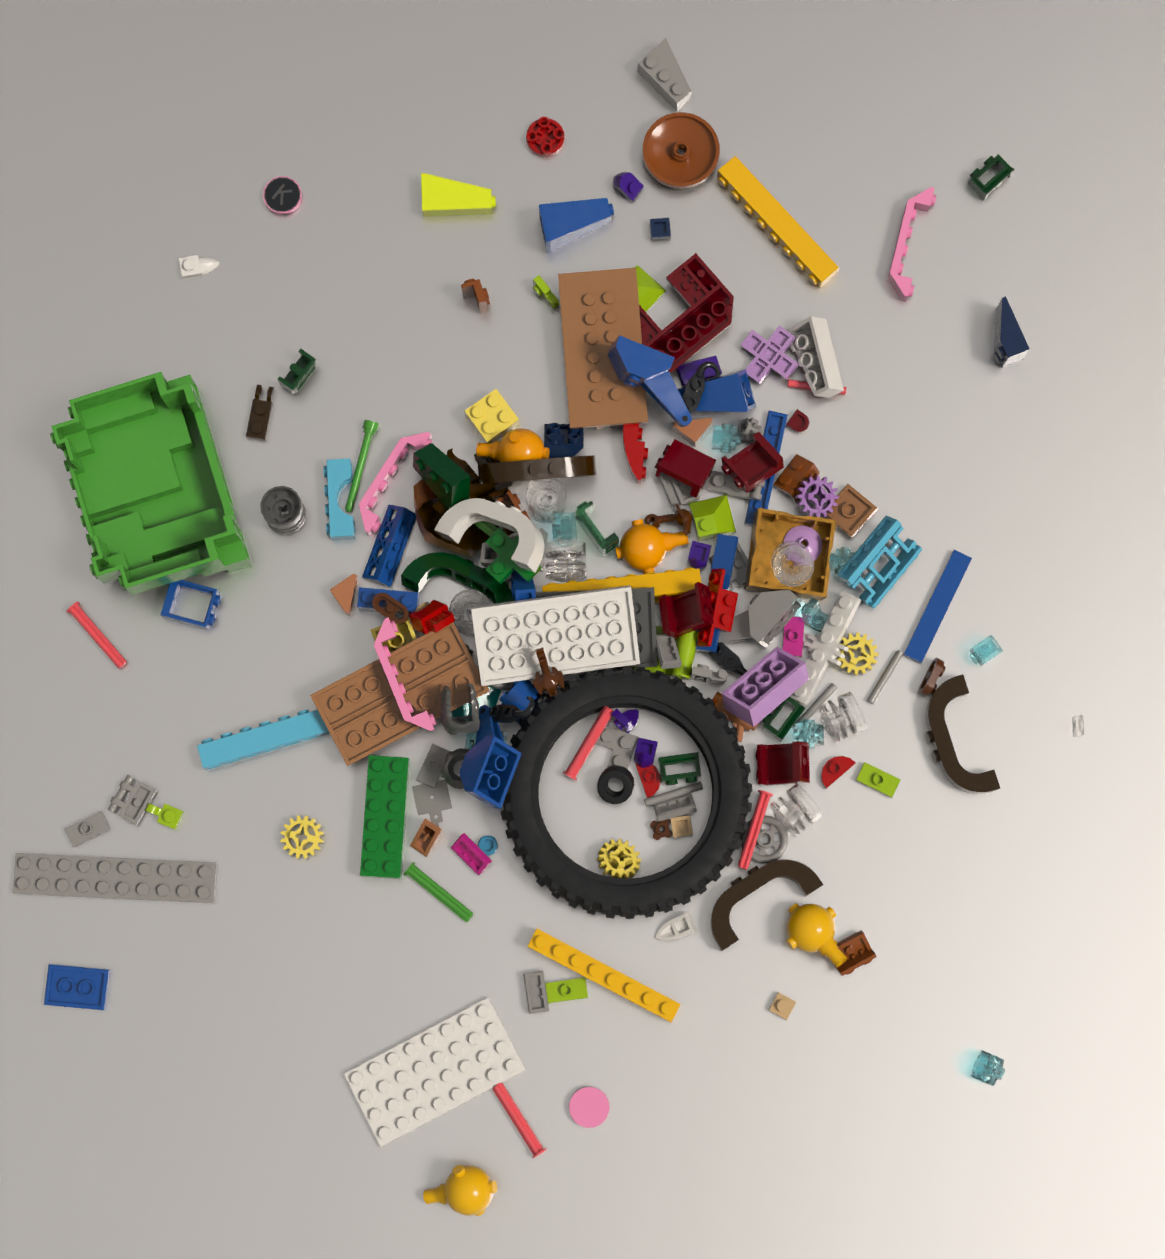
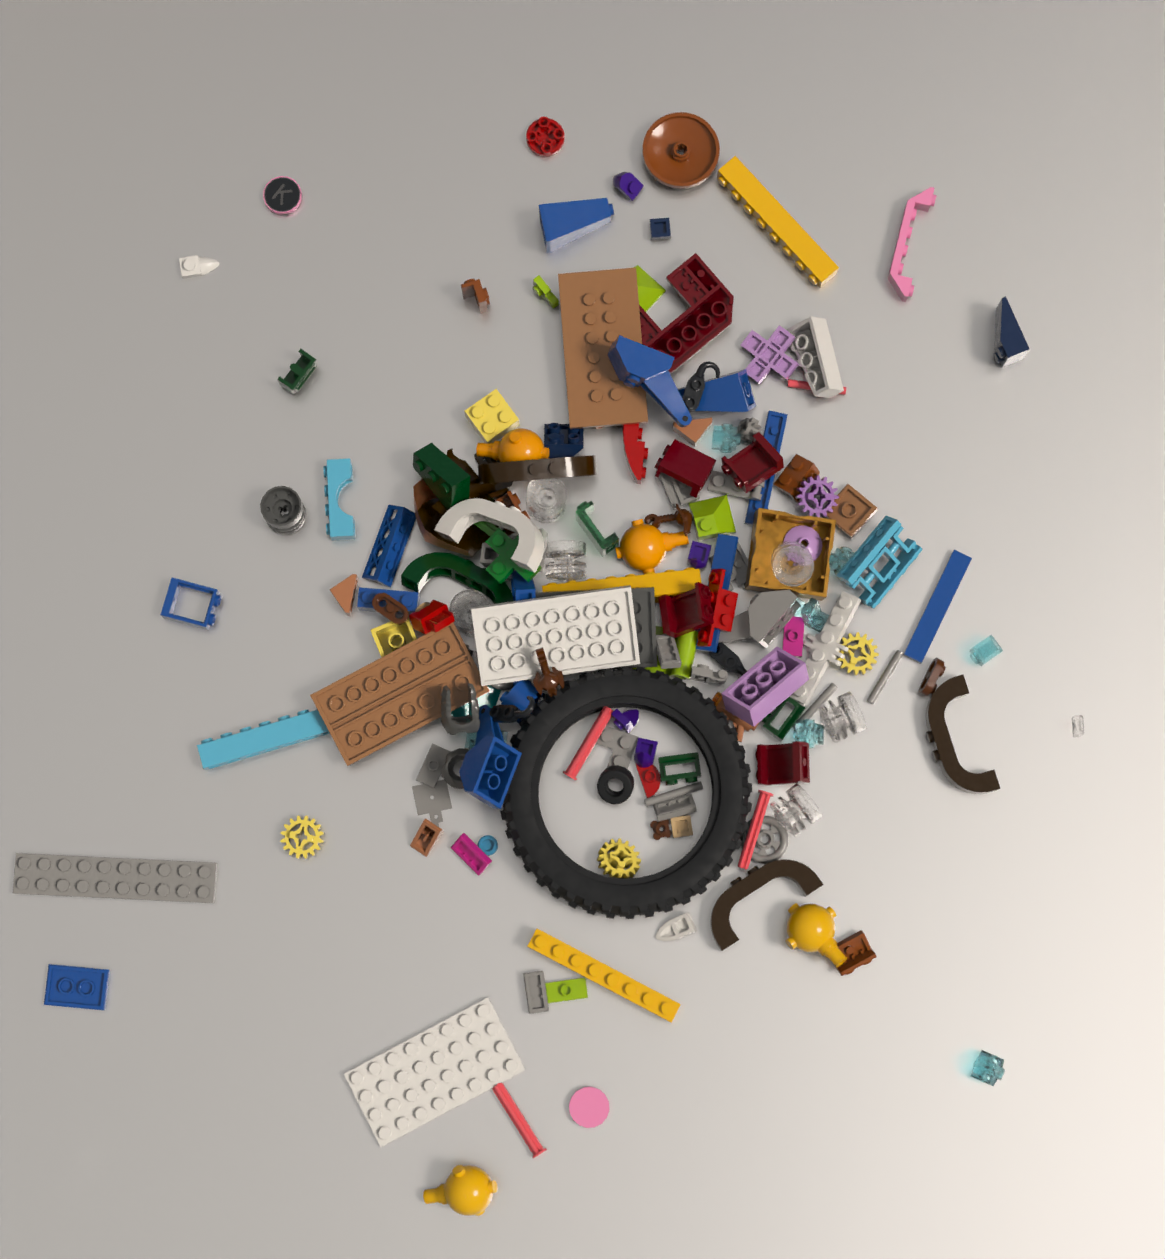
bright green panel [50,372,252,595] -> none
light grey plate [65,811,110,847] -> none
coral axle [66,602,127,669] -> none
light grey plate [108,775,157,826] -> none
lime plate [146,804,184,830] -> none
dark brown hinge [246,384,274,441] -> none
bright green piece [345,420,379,512] -> none
bright pink slope [359,432,433,536] -> none
green brick [360,755,410,880] -> none
bright pink slope [374,617,436,731] -> none
bright green axle [404,862,473,922] -> none
neon yellow slope [421,173,496,217] -> none
clear light blue brick [552,512,577,547] -> none
light grey wedge [637,38,691,111] -> none
dark purple slope [677,356,722,386] -> none
tan plate [769,992,796,1020] -> none
dark red tile [786,409,809,433] -> none
red plate [821,756,856,789] -> none
lime plate [856,762,901,798] -> none
dark green window [968,154,1015,200] -> none

